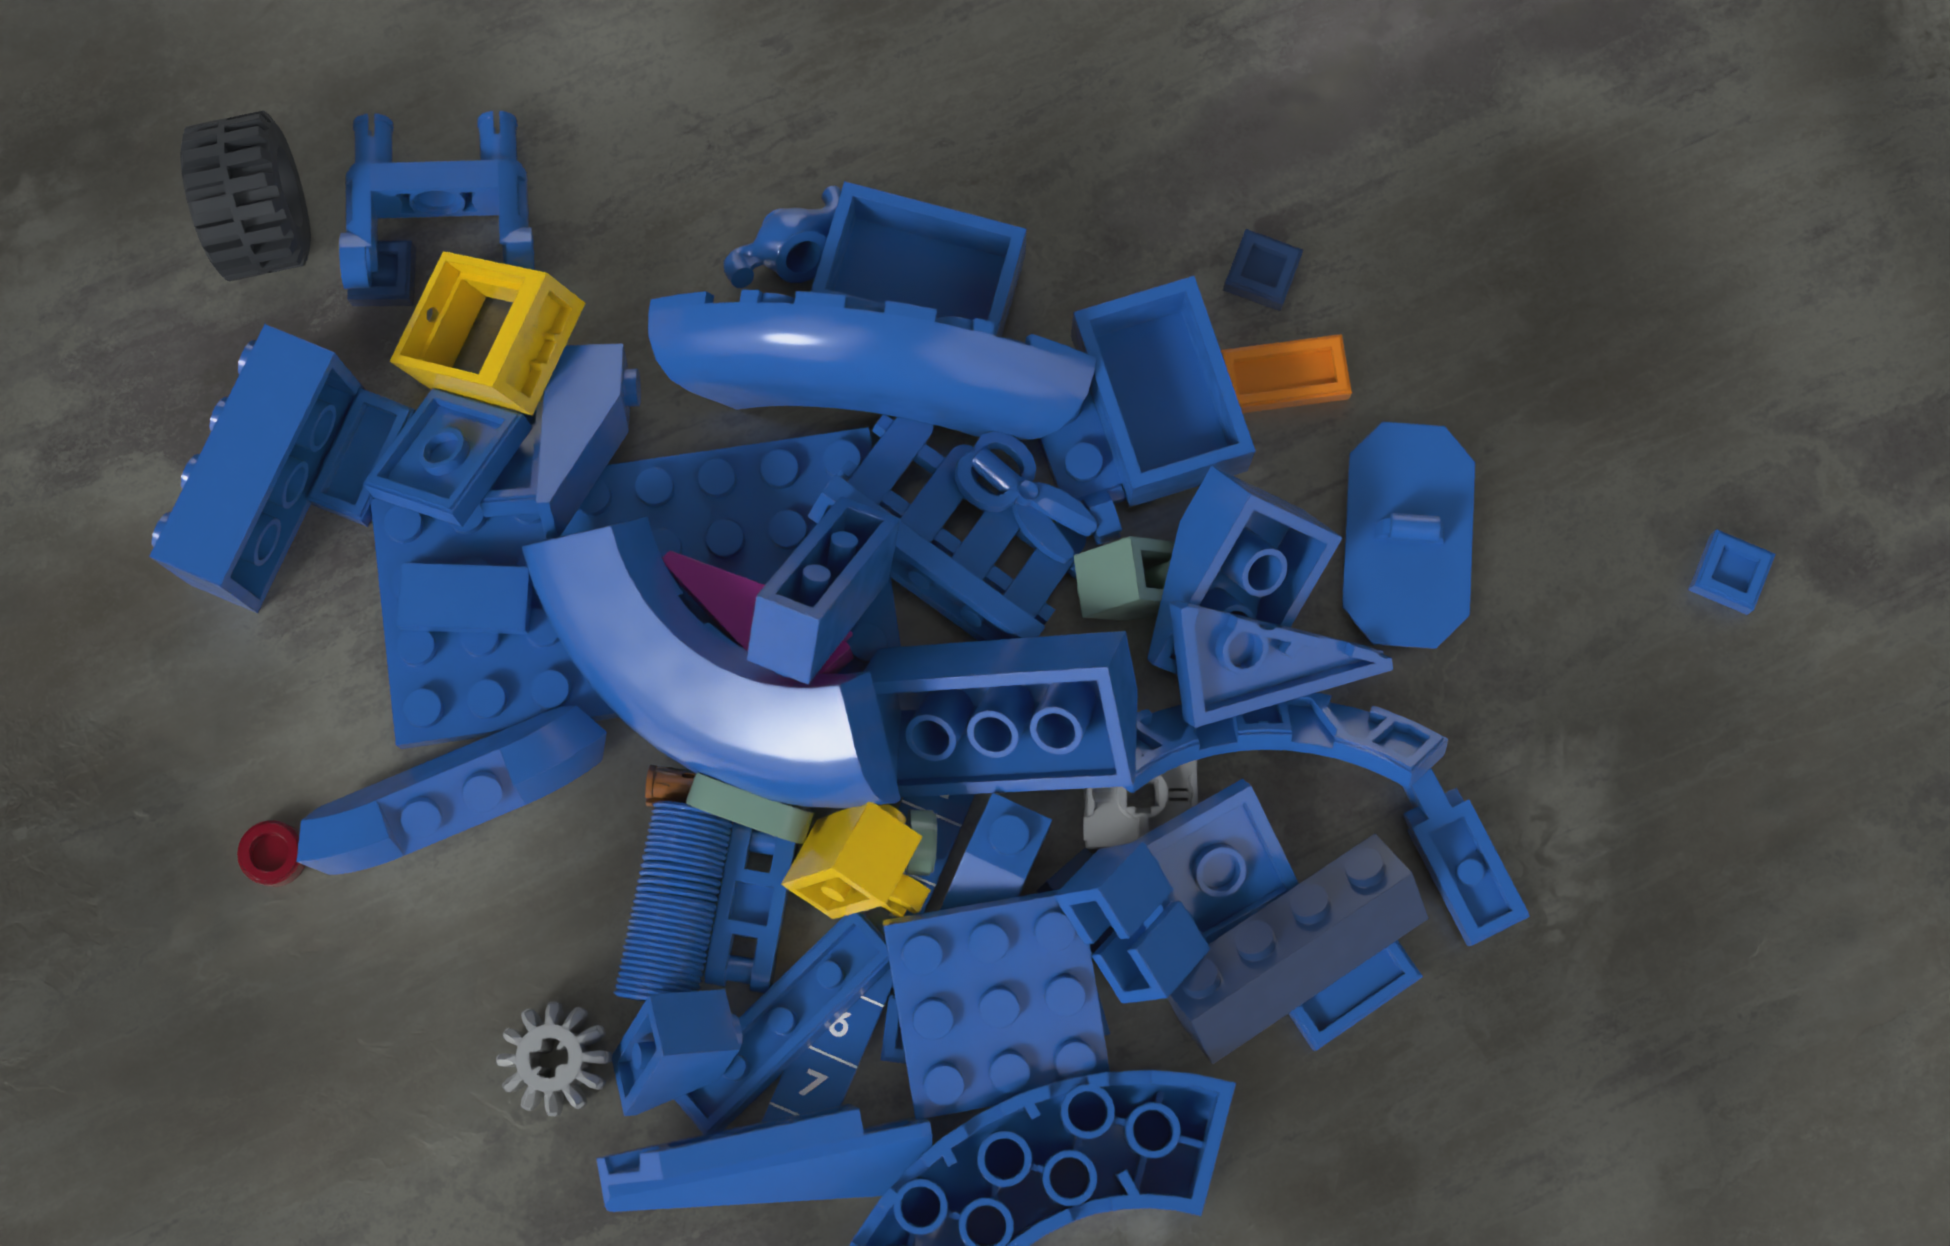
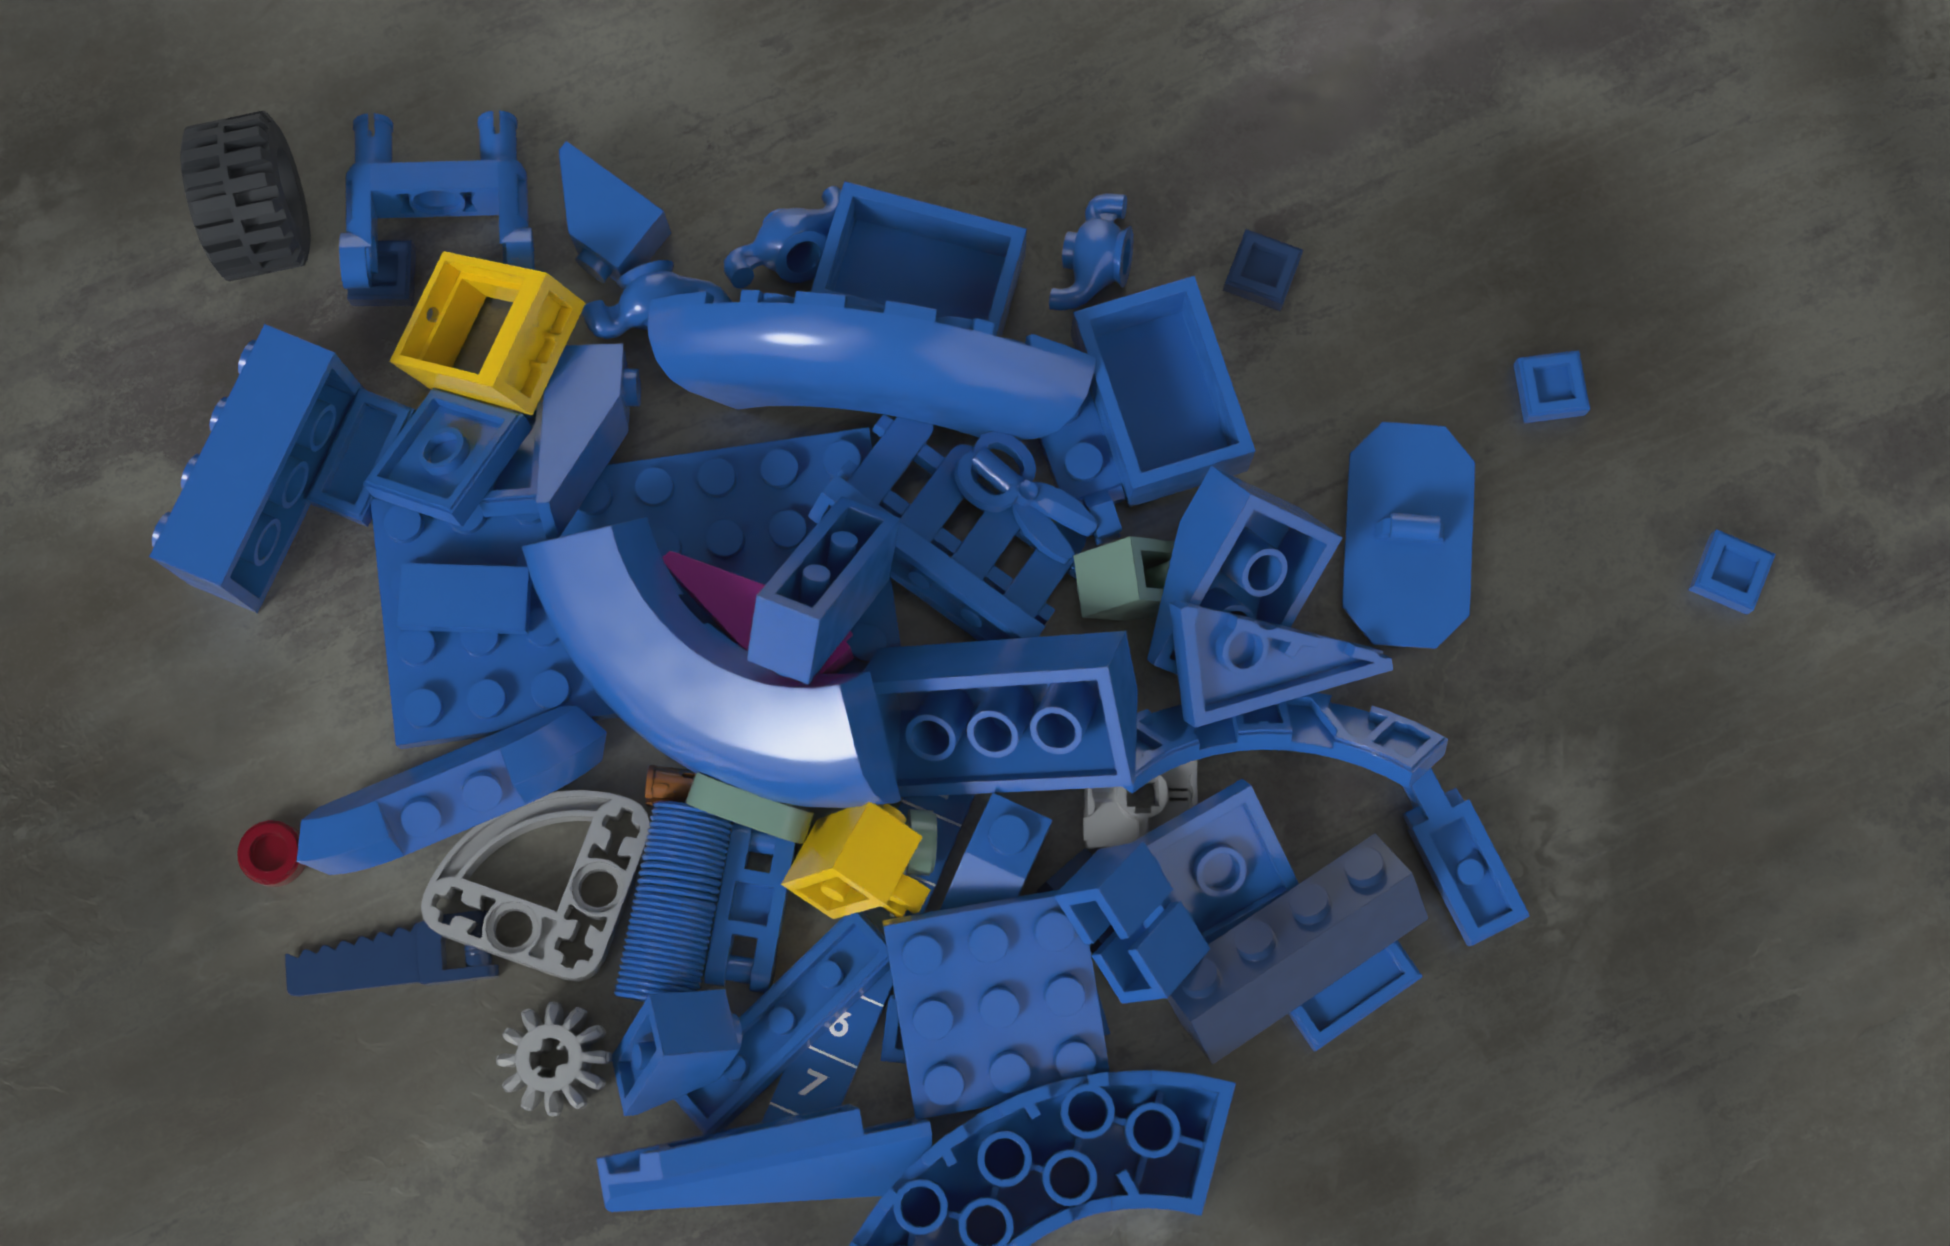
orange tile [1221,334,1352,413] -> none
none -> dark blue piece [285,910,500,997]
none -> light grey beam [421,790,651,982]
none -> blue slope [559,141,671,283]
none -> blue piece [582,260,732,339]
none -> blue piece [1049,193,1134,311]
none -> blue tile [1513,350,1590,423]

